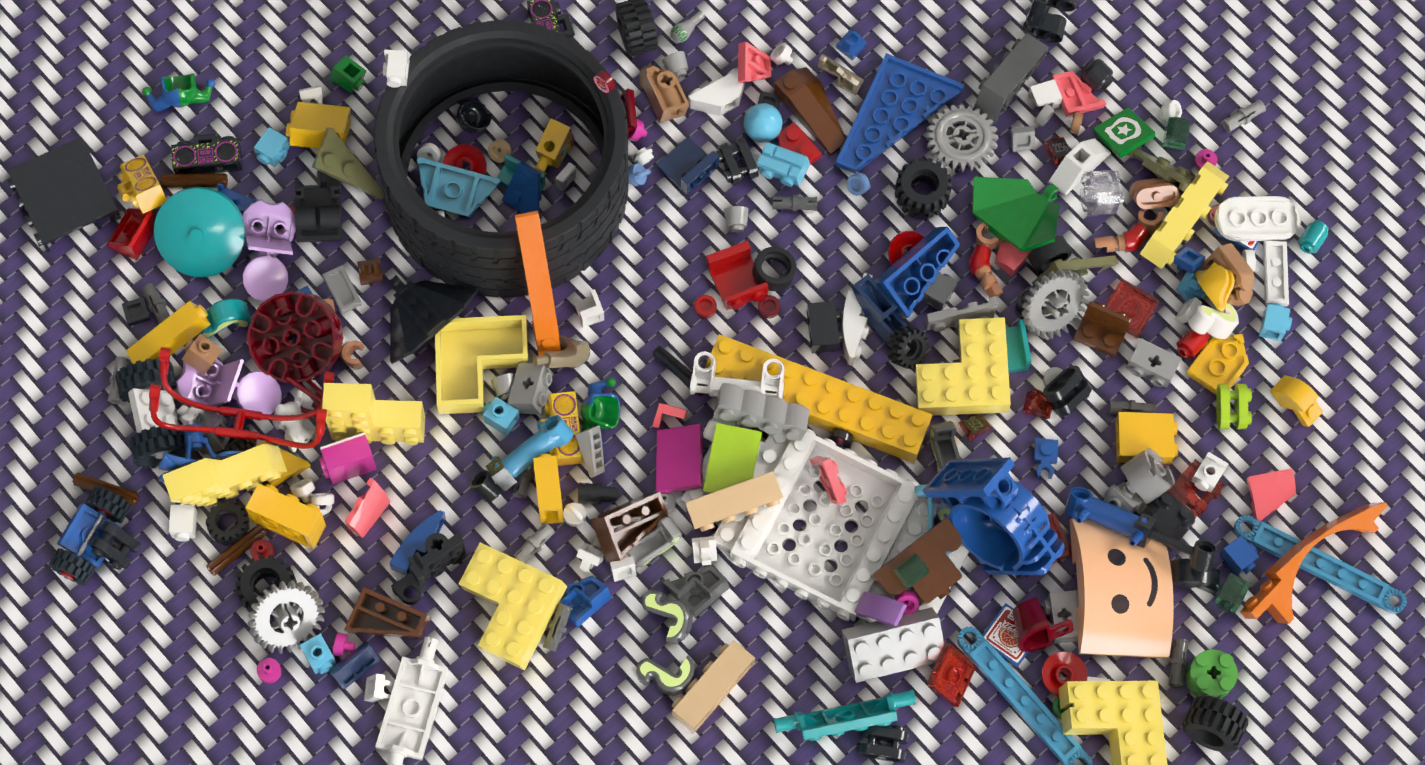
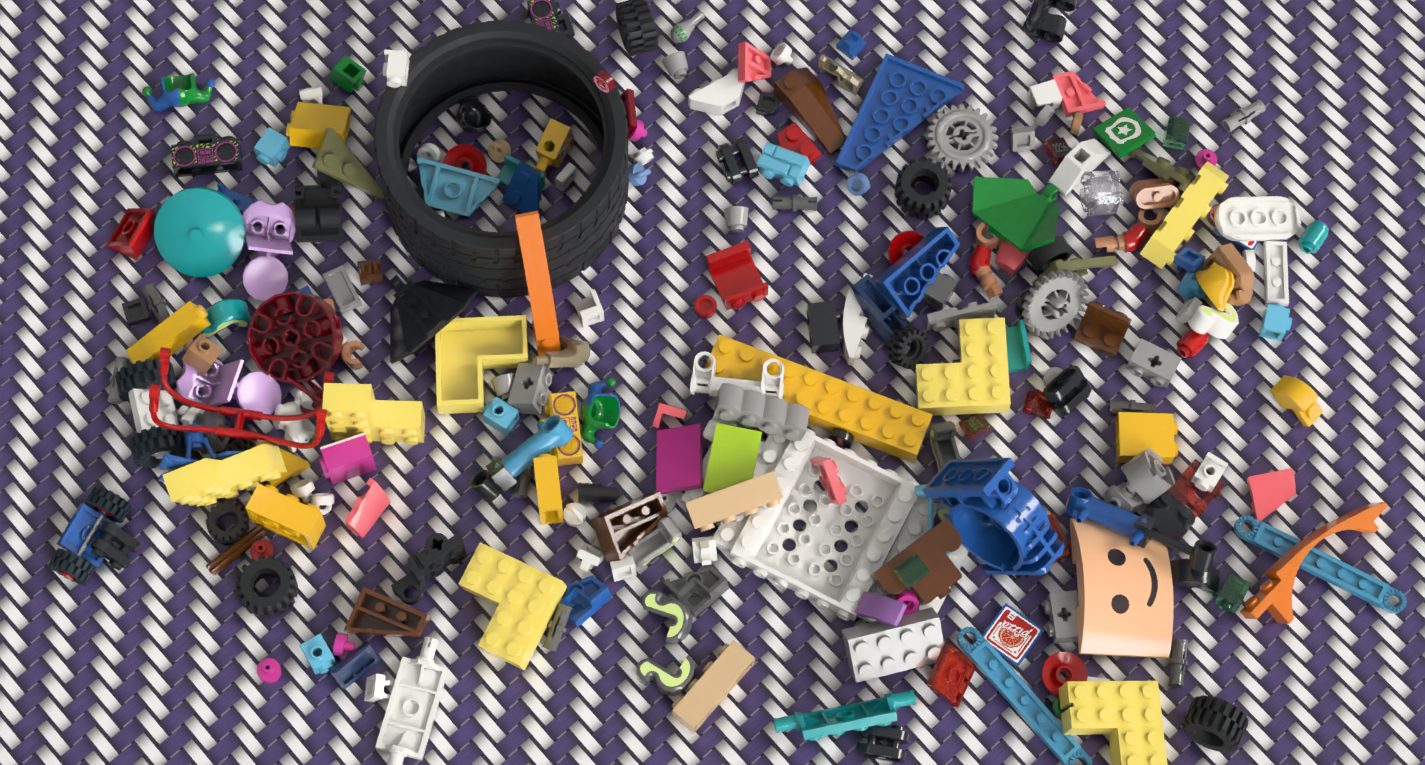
black panel [7,137,121,252] -> none
reddish brown axle [72,472,140,506] -> none
yellow piece [117,154,167,214] -> none
reddish brown axle [161,173,228,187] -> none
white brick [169,505,197,542] -> none
gear [248,580,325,654] -> none
blue slope [390,510,446,576] -> none
light grey pin [512,522,555,563] -> none
light grey slope [575,426,605,478] -> none
medium nougat piece [639,66,689,123] -> none
black axle [653,346,708,396] -> none
dark blue bracket [657,137,719,195] -> none
medium azure piece [743,103,783,143] -> none
black tyre [752,246,797,292] -> none
dark red tile [758,295,780,319] -> none
dark grey wedge [973,33,1049,125] -> none
dark red container [1012,597,1074,652] -> none
blue plate [1033,438,1058,479] -> none
black head [1081,58,1113,91] -> none
clear red tile [1105,278,1161,339] -> none
white tile [1158,100,1182,122] -> none
bright green brick [1185,649,1238,699] -> none
yellow tile [1186,334,1249,395] -> none
lime brick [1216,384,1252,430] -> none
blue brick [1220,535,1259,576] -> none

